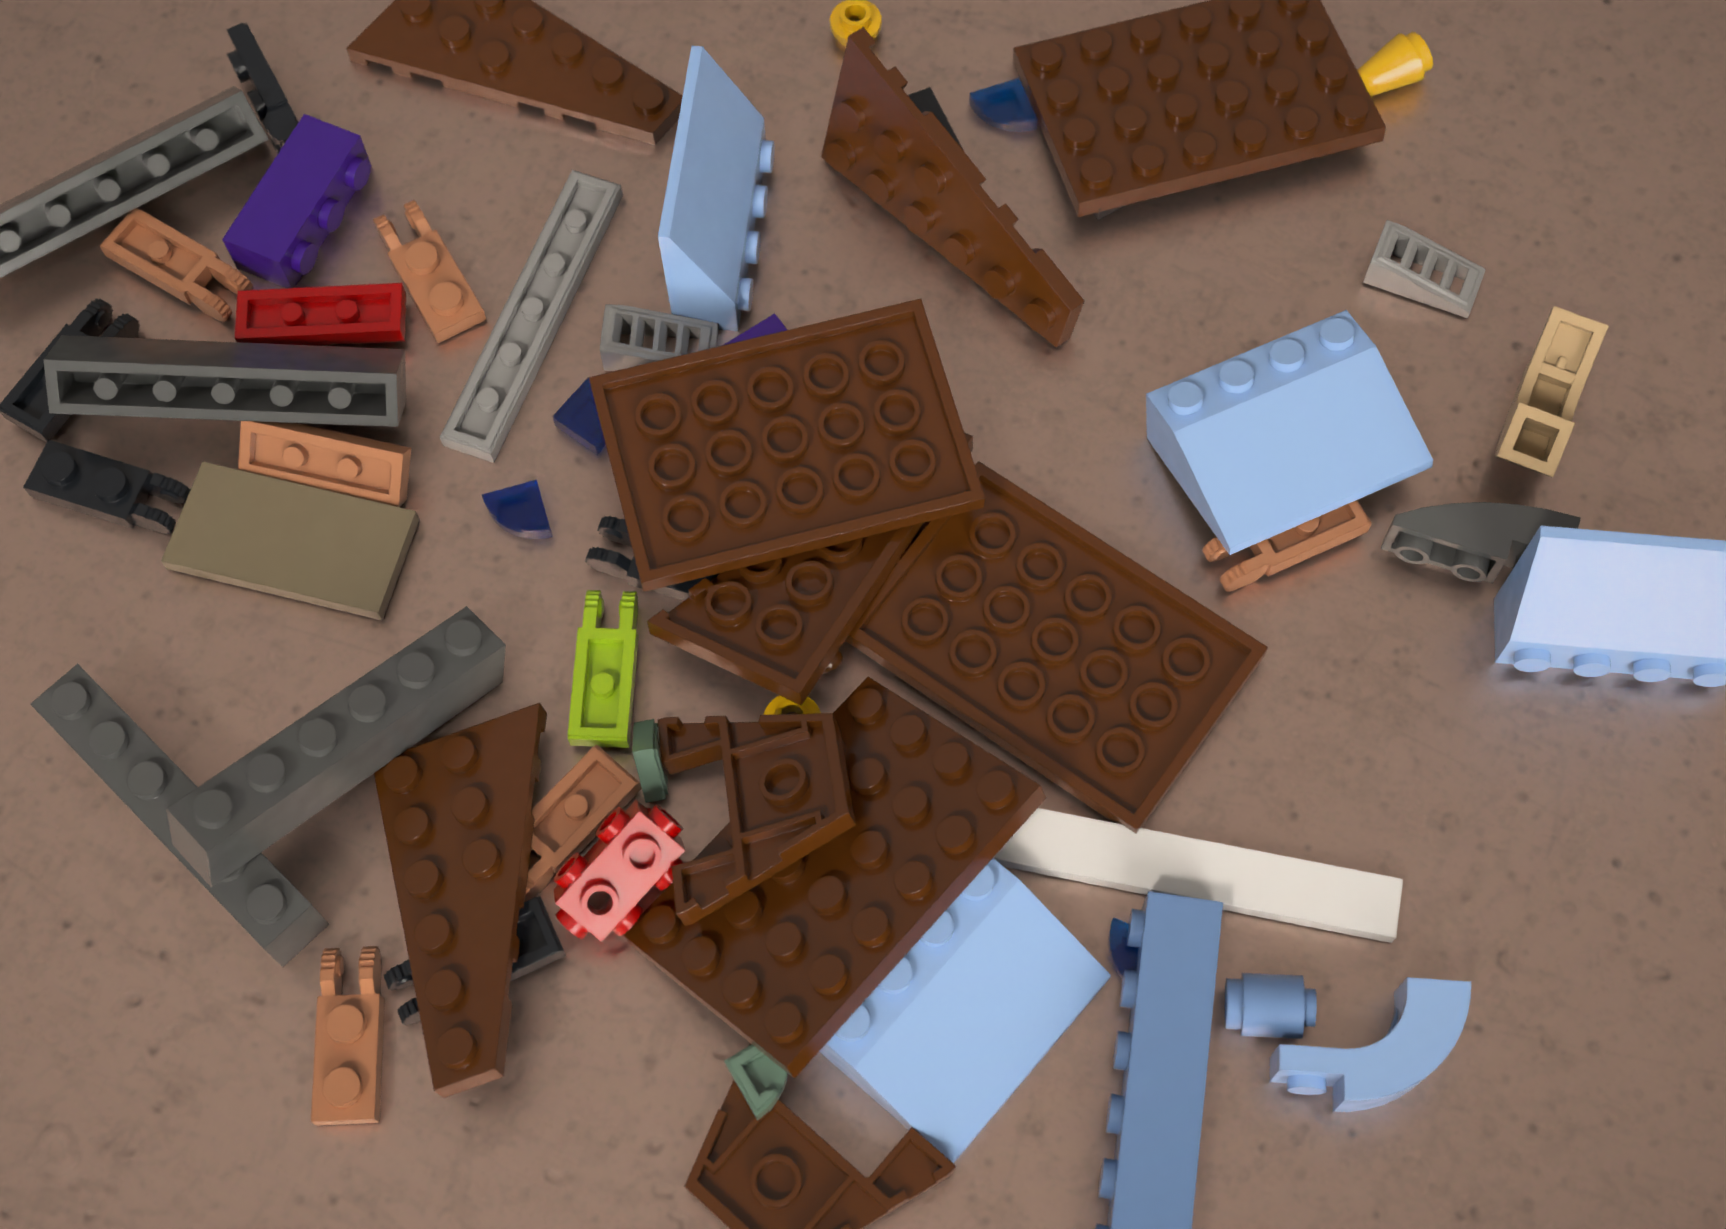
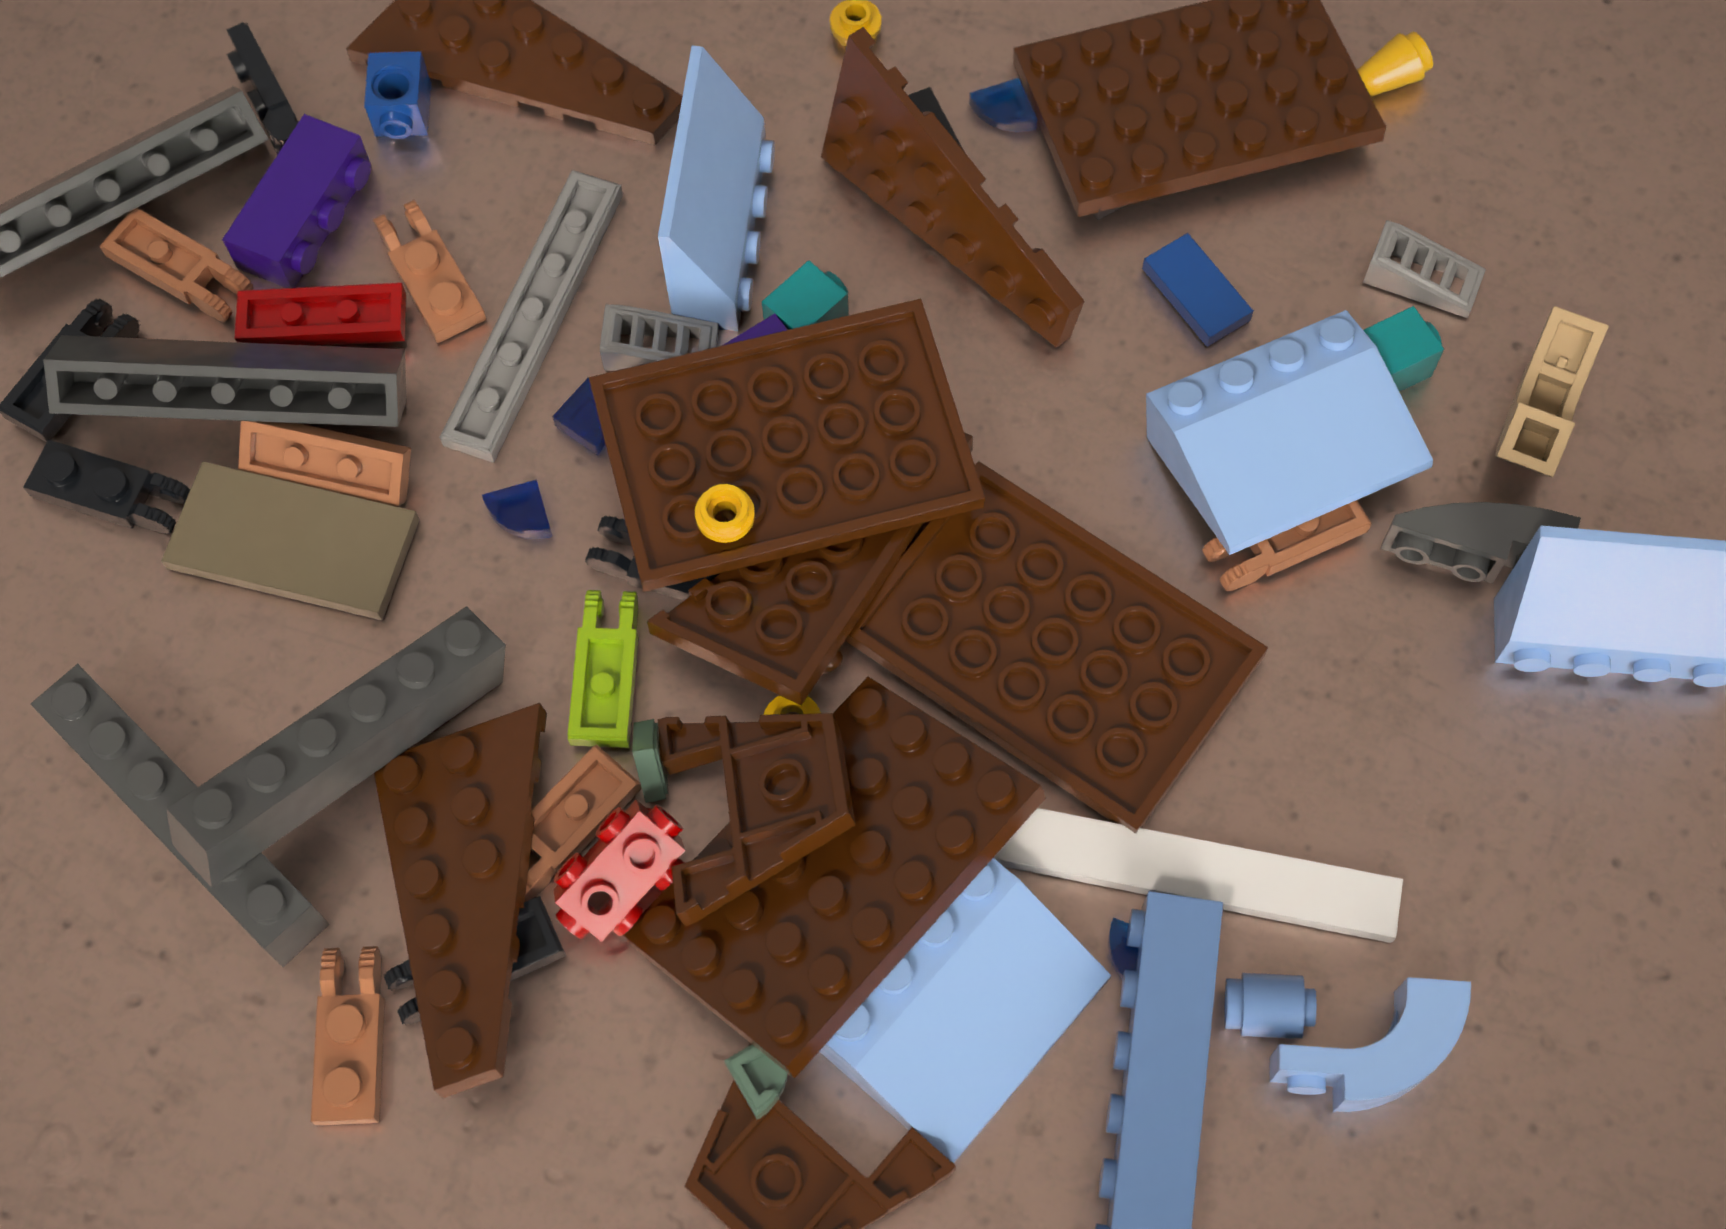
none -> blue brick [364,52,431,139]
none -> yellow plate [695,484,755,543]
none -> teal brick [762,260,849,330]
none -> blue tile [1142,233,1254,347]
none -> teal brick [1363,306,1444,392]

